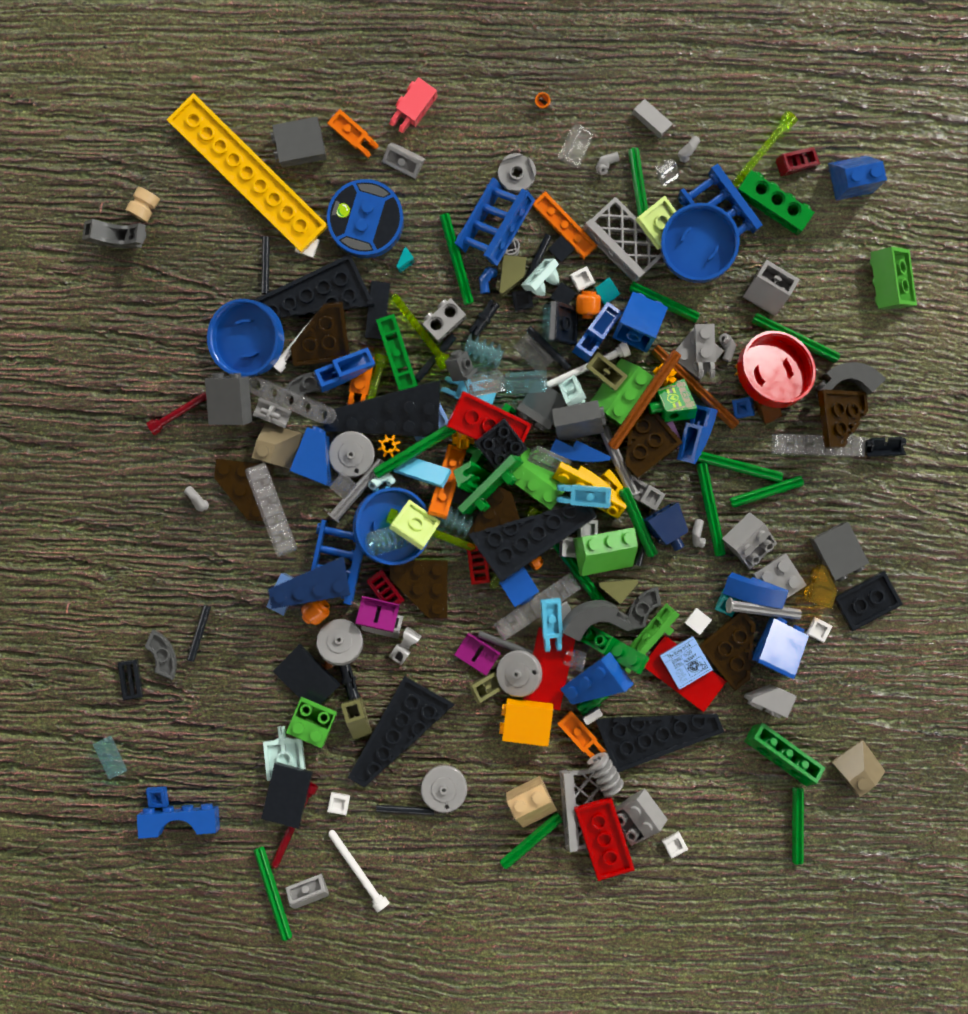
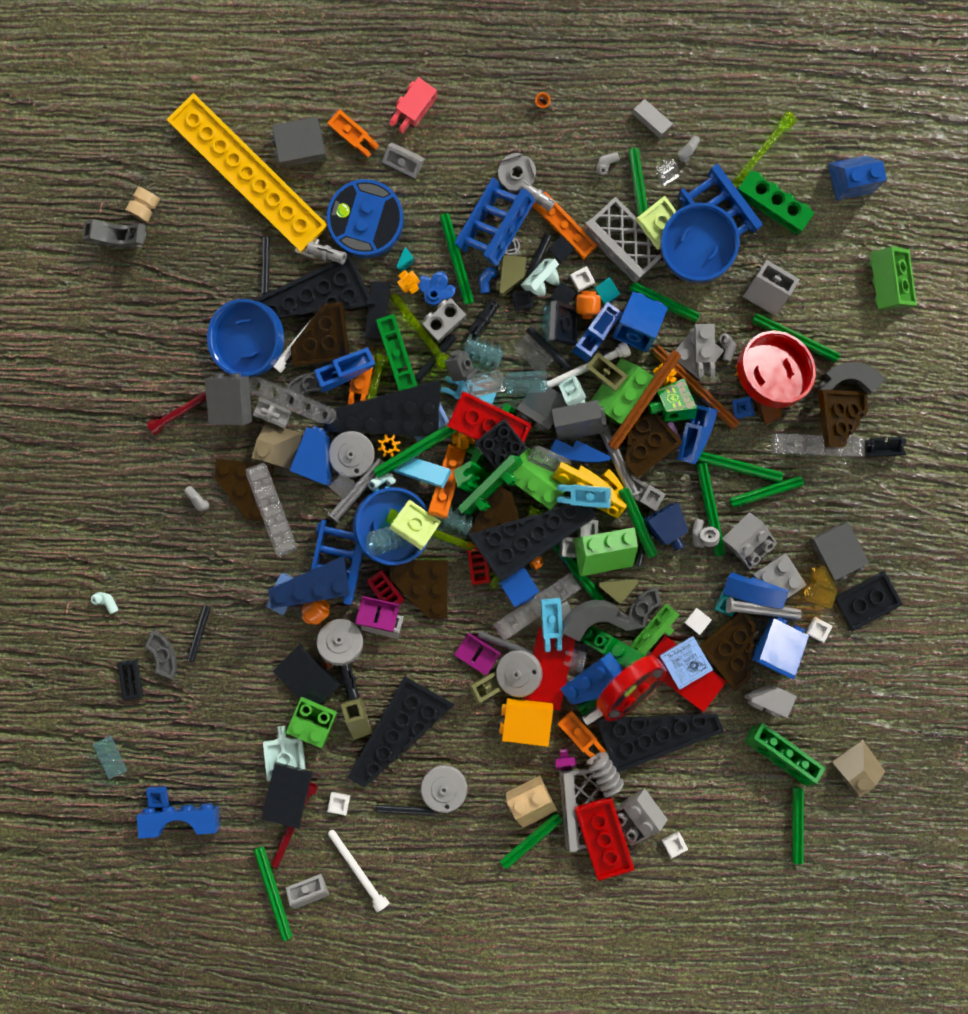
light grey leg [389,626,422,665] -> none
clear slope [558,124,594,168] -> none
dark red slope [776,147,820,177] -> none
none -> light aqua arm [91,592,119,614]
none -> light grey pin [307,242,347,265]
none -> light orange gear [397,270,420,294]
none -> blue plate [419,271,456,306]
none -> light grey pin [517,180,556,212]
none -> magenta tile [555,749,575,771]
none -> red piece [596,655,666,721]
none -> light grey tile [700,527,720,547]

